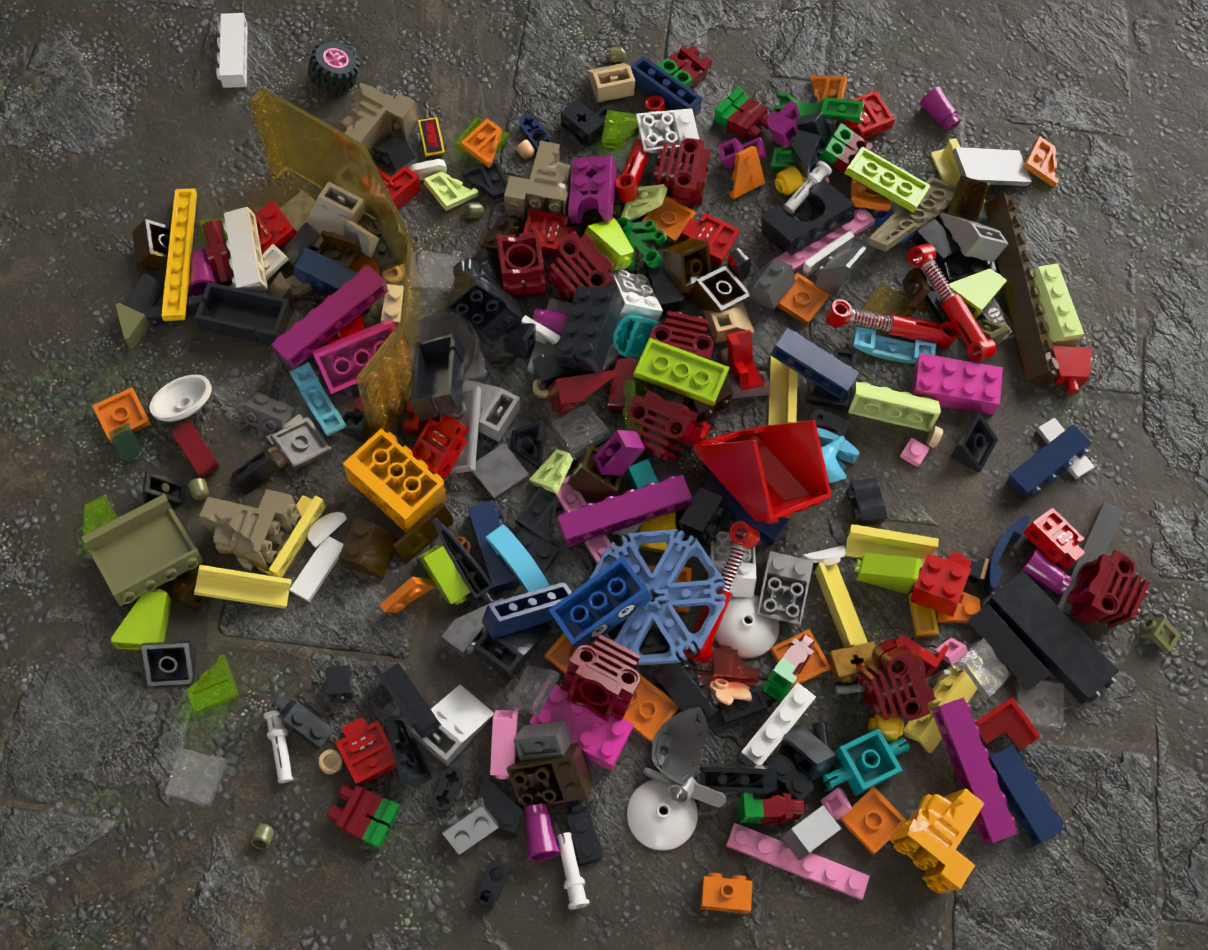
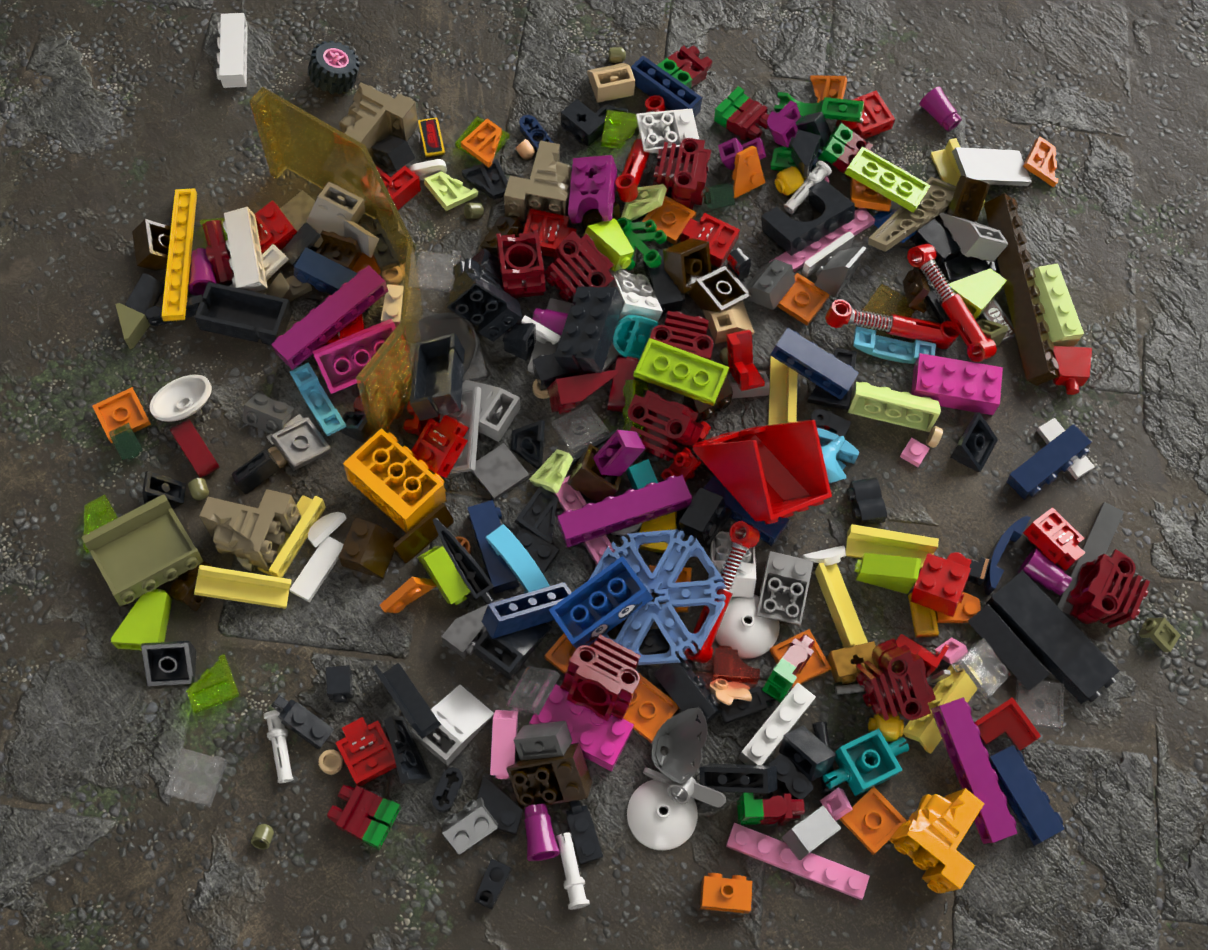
none -> red hips [661,448,701,482]
none -> clear green brick [703,183,735,209]

